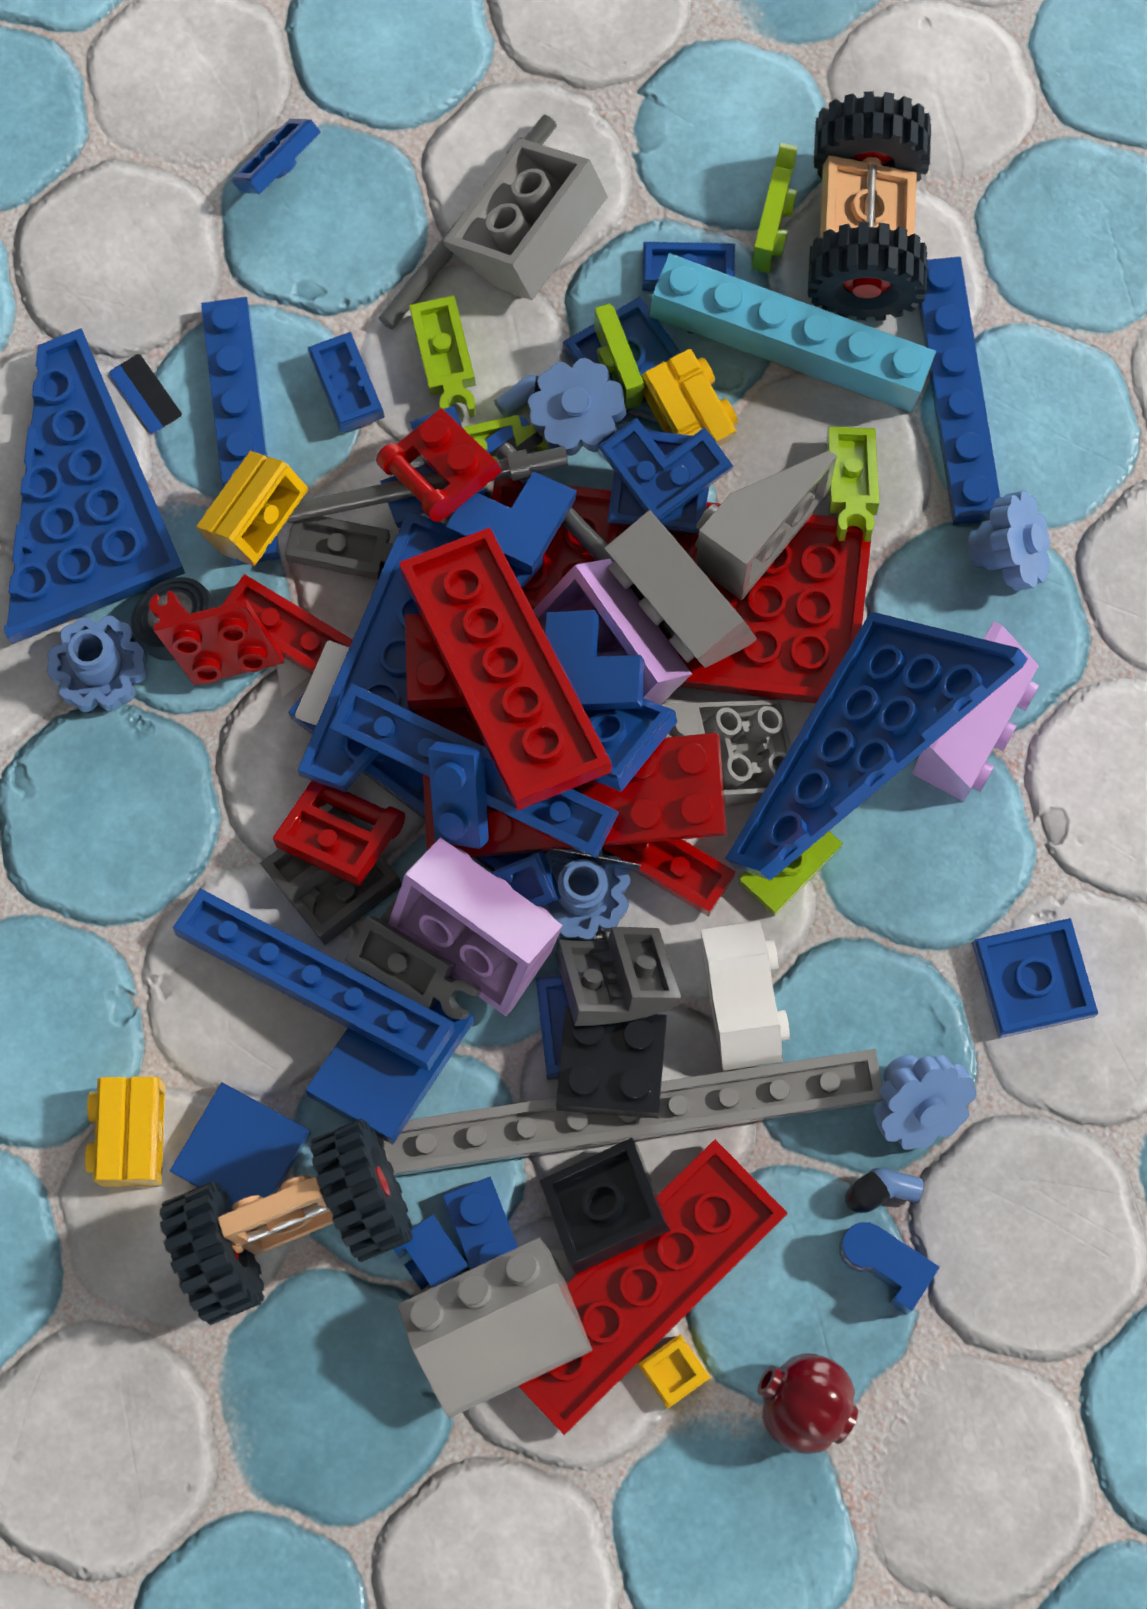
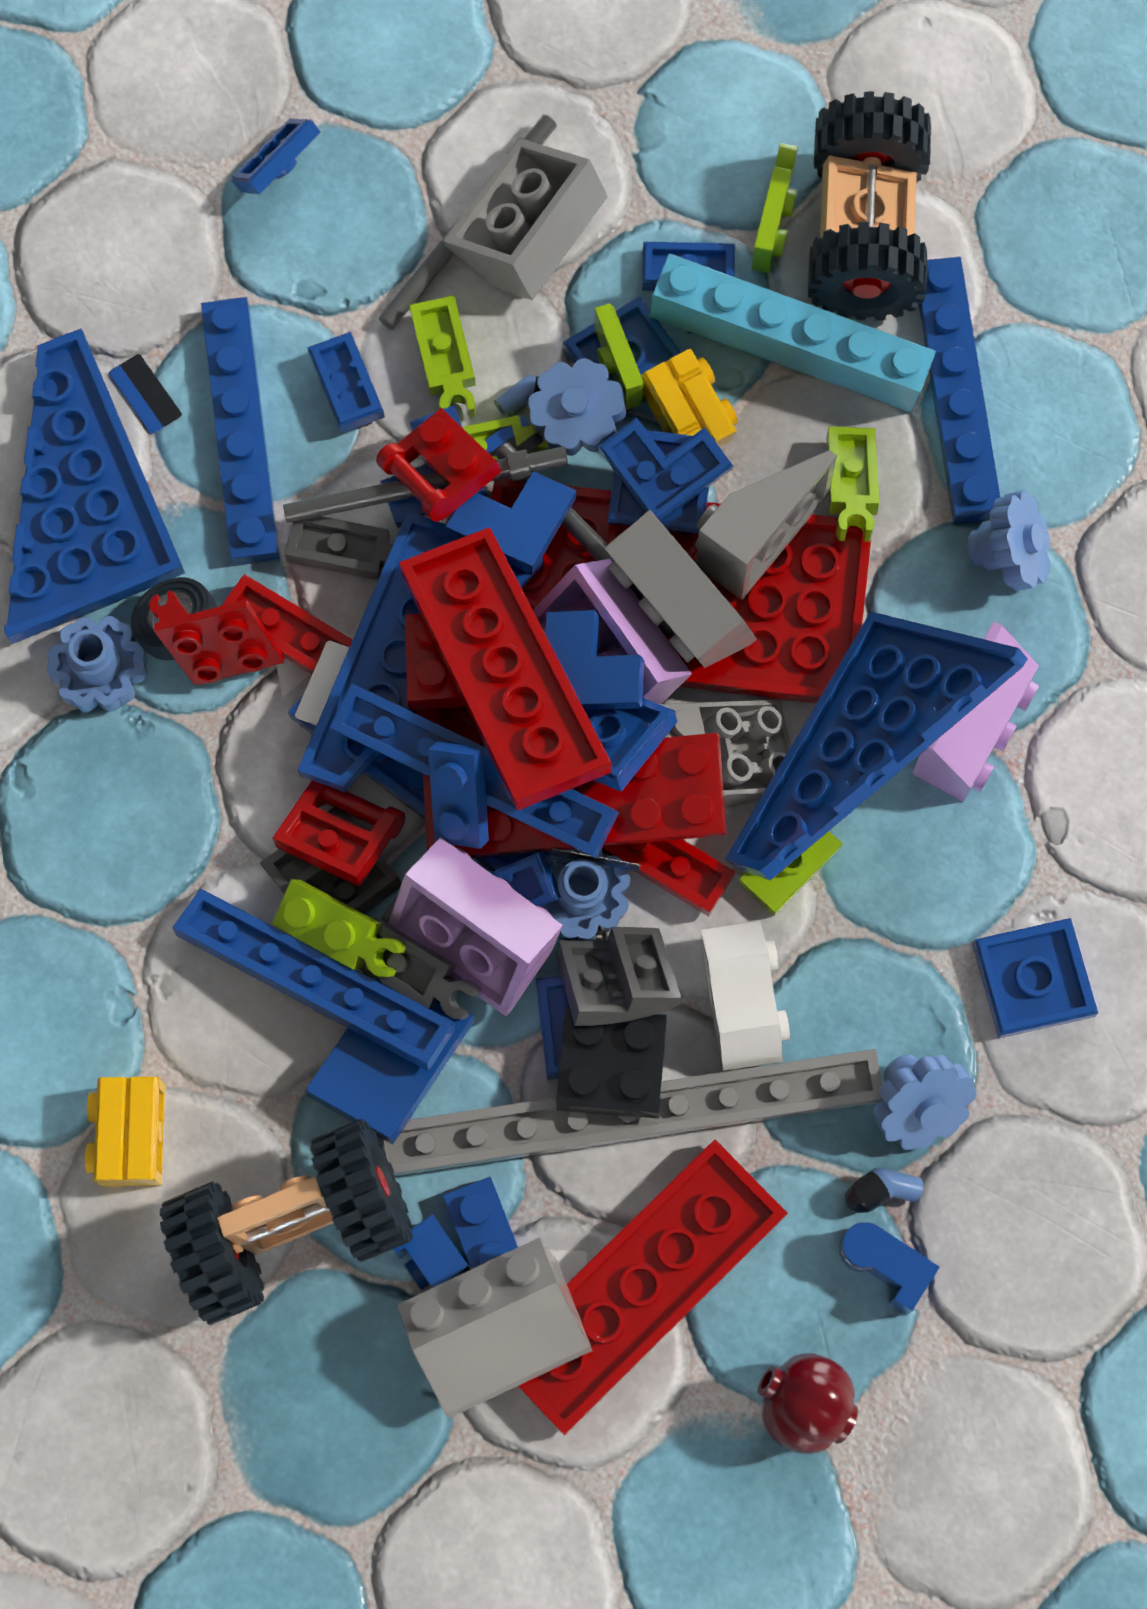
blue tile [170,1082,311,1205] -> none
yellow brick [196,451,308,566] -> none
black plate [539,1138,671,1274] -> none
yellow tile [638,1334,711,1409] -> none
none -> lime plate [272,879,407,977]

